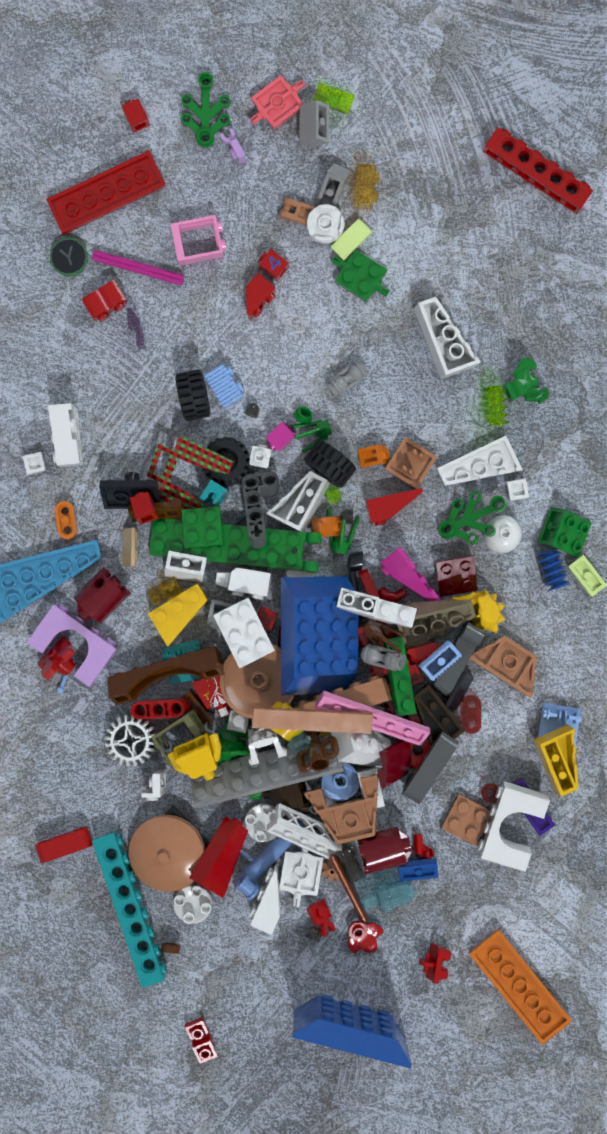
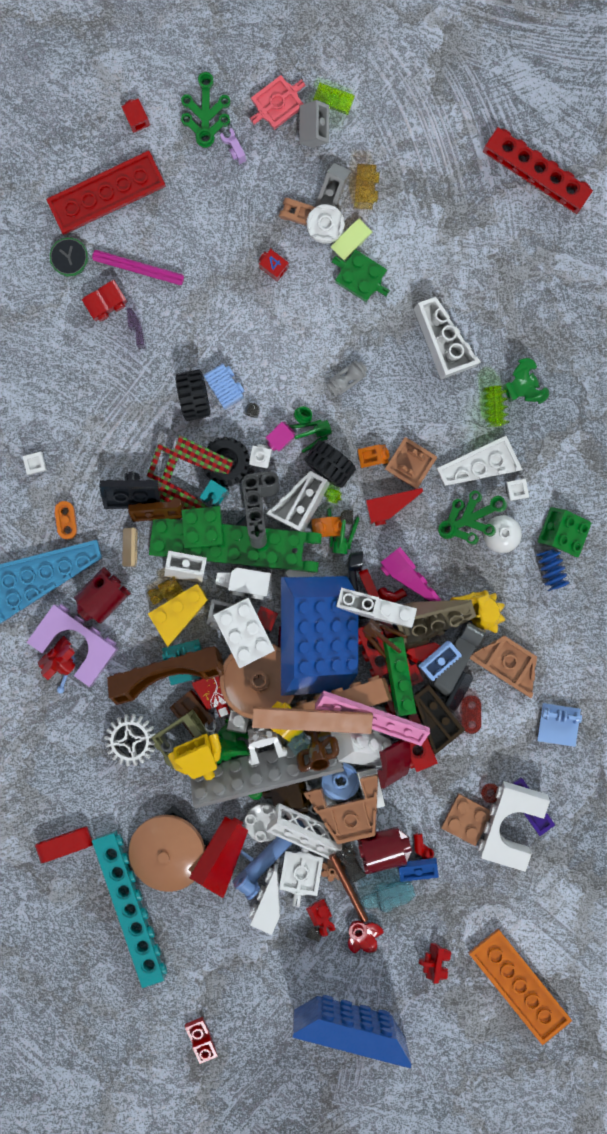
white wedge [48,403,83,467] -> none
red brick [130,492,159,525] -> none
red beam [131,697,190,719] -> none
white bracket [141,769,166,801] -> none
reddish brown tile [161,942,181,954] -> none
bright pink window [171,215,227,266] -> none
white dish [174,884,212,924] -> none
red slope [246,273,276,320] -> none
light grey piece [361,644,406,671] -> none
dark grey beam [402,732,459,804] -> none
dark red hinge [435,555,478,597] -> none
yellow wedge [533,724,579,797] -> none
yellowish green plate [567,555,607,597] -> none

